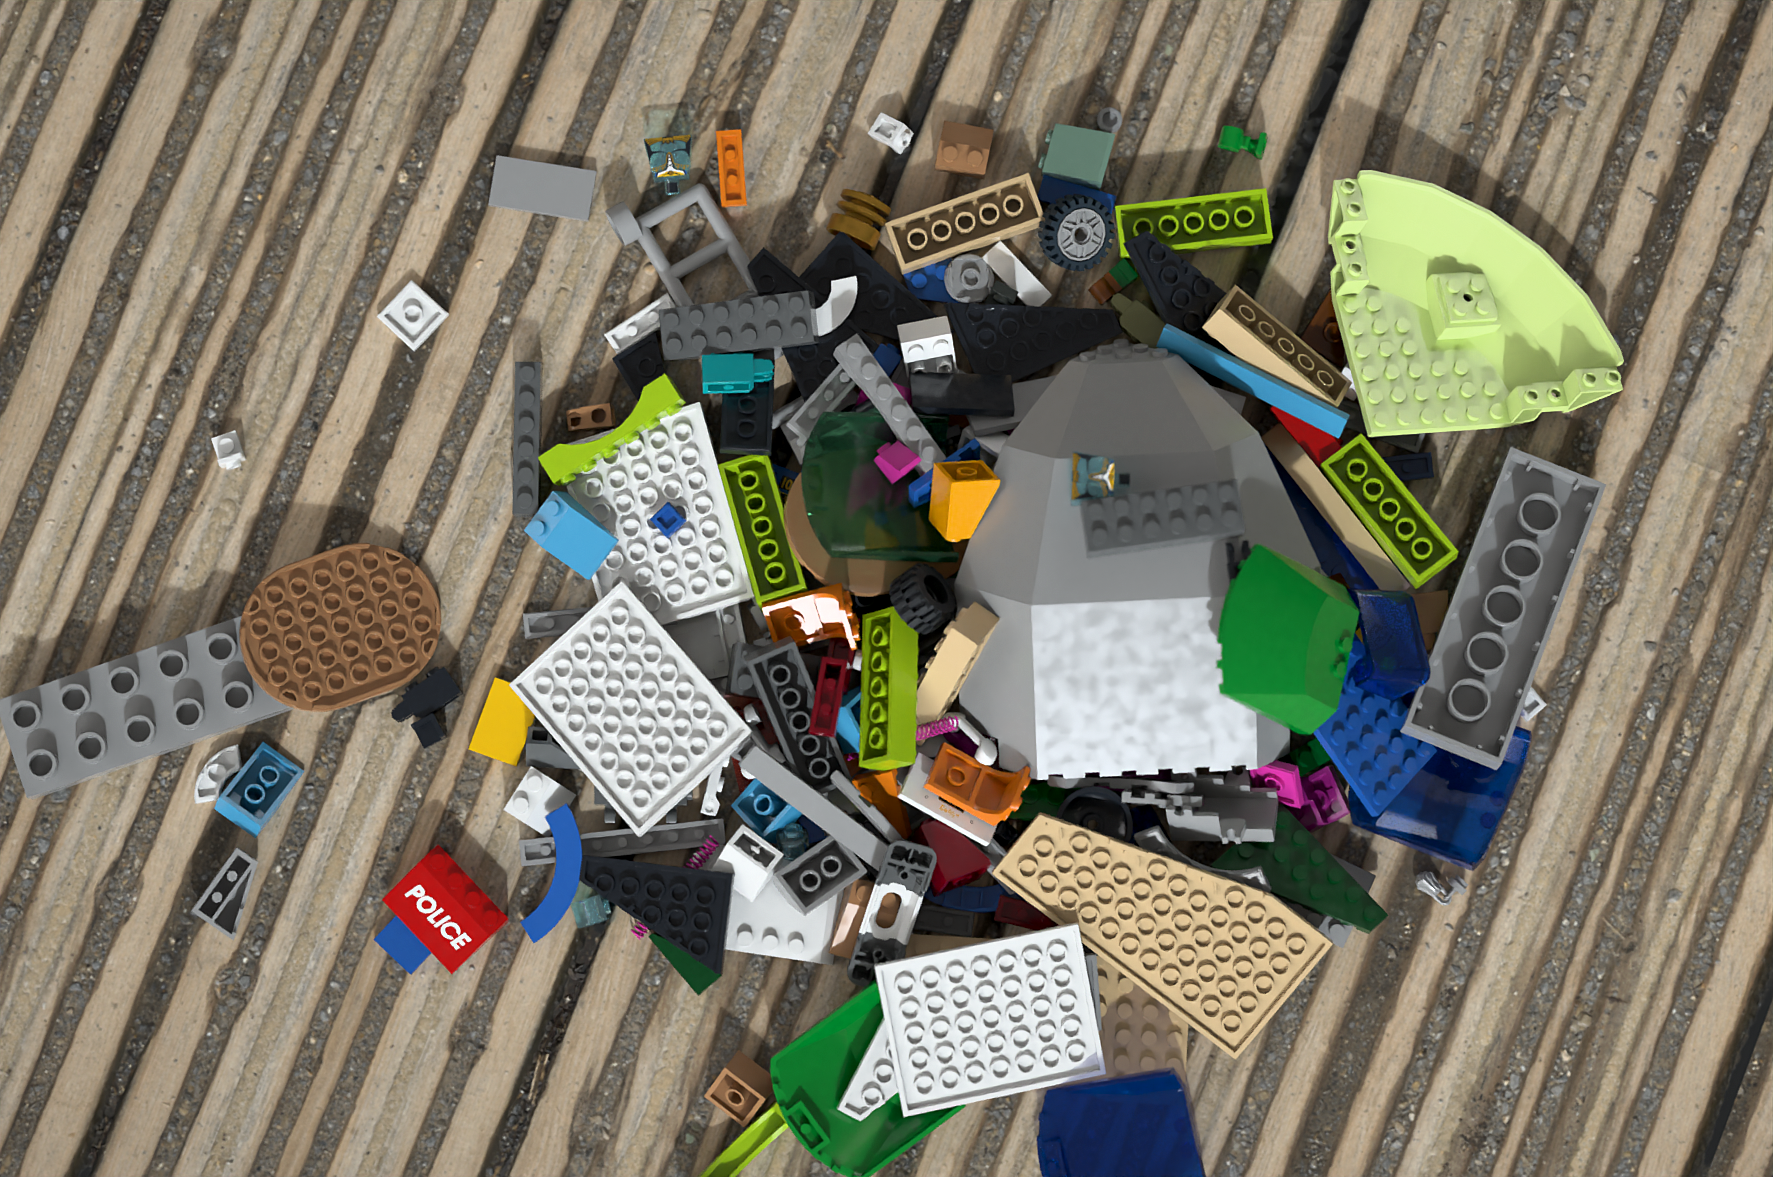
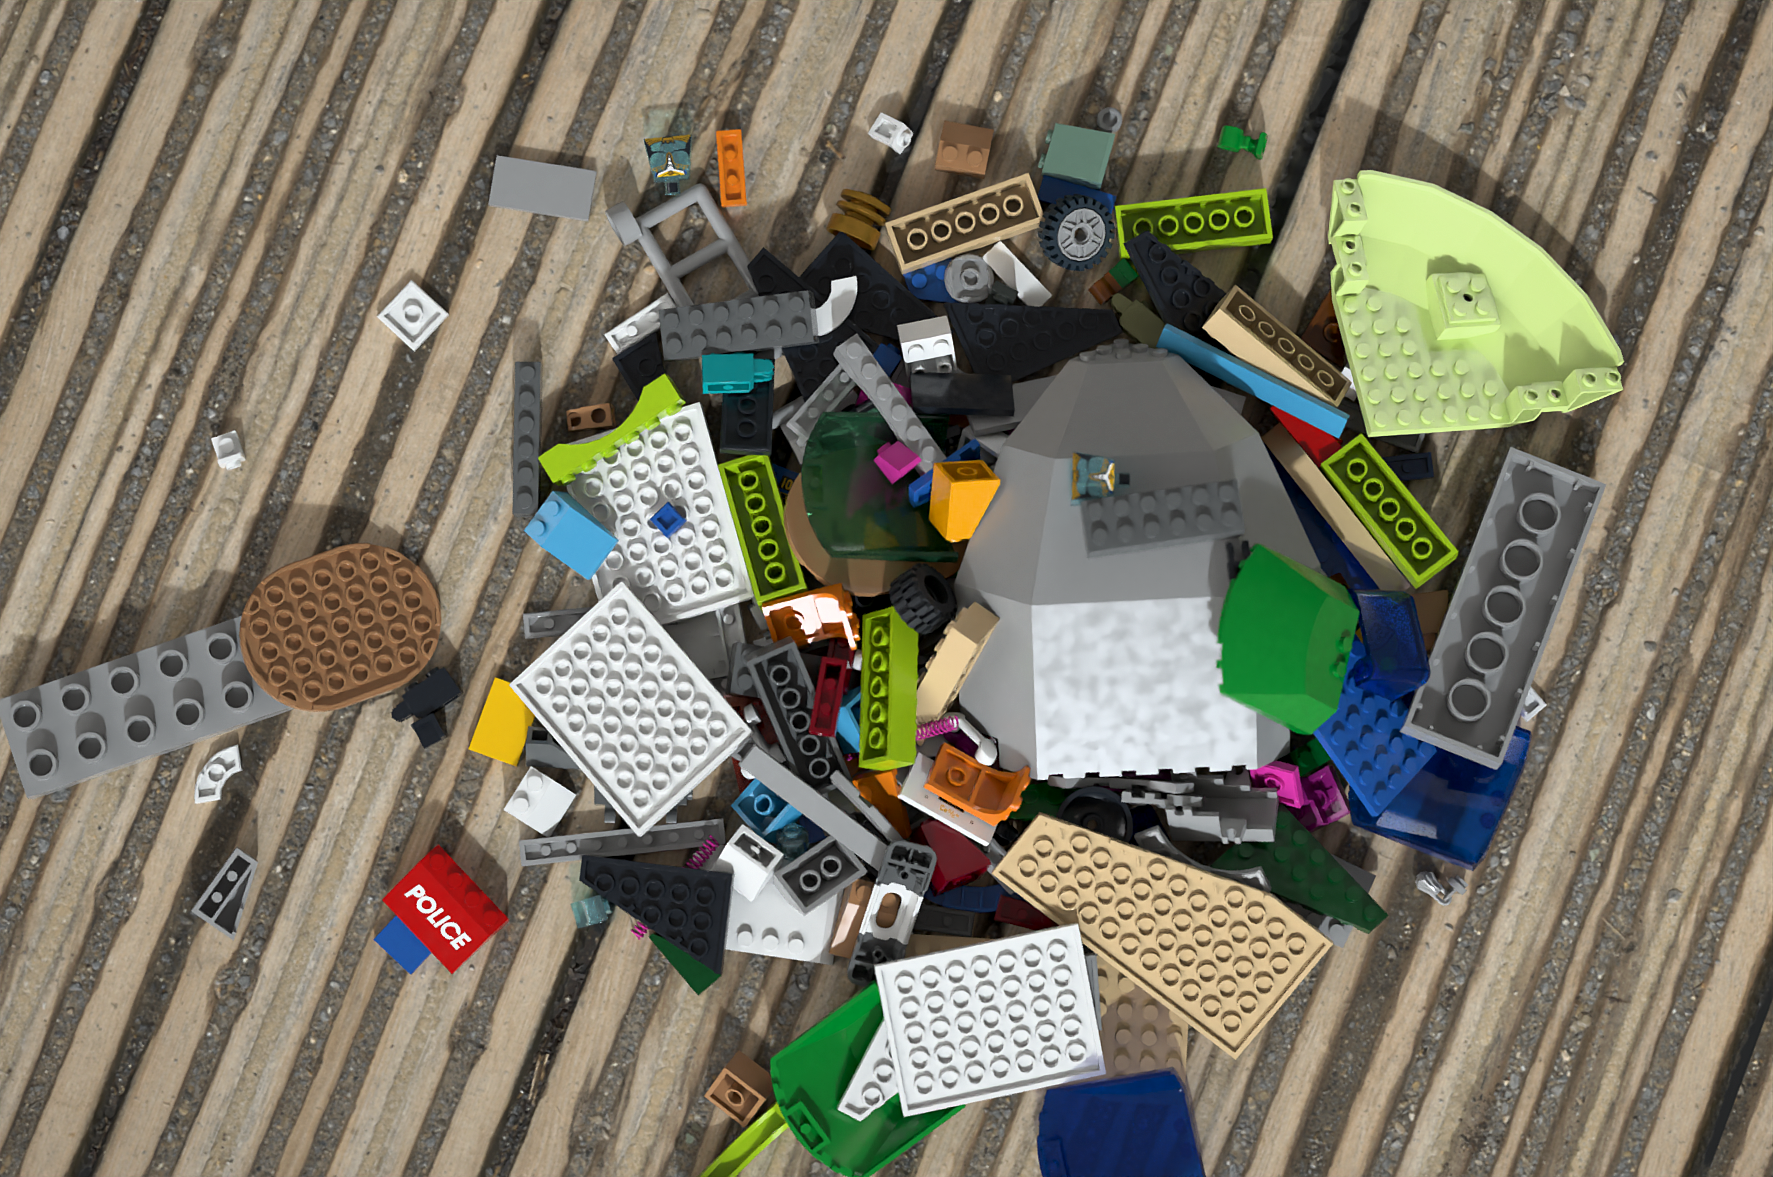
dark azure slope [214,742,305,838] -> none
blue tile [520,803,582,943] -> none
white hinge [700,756,730,816] -> none

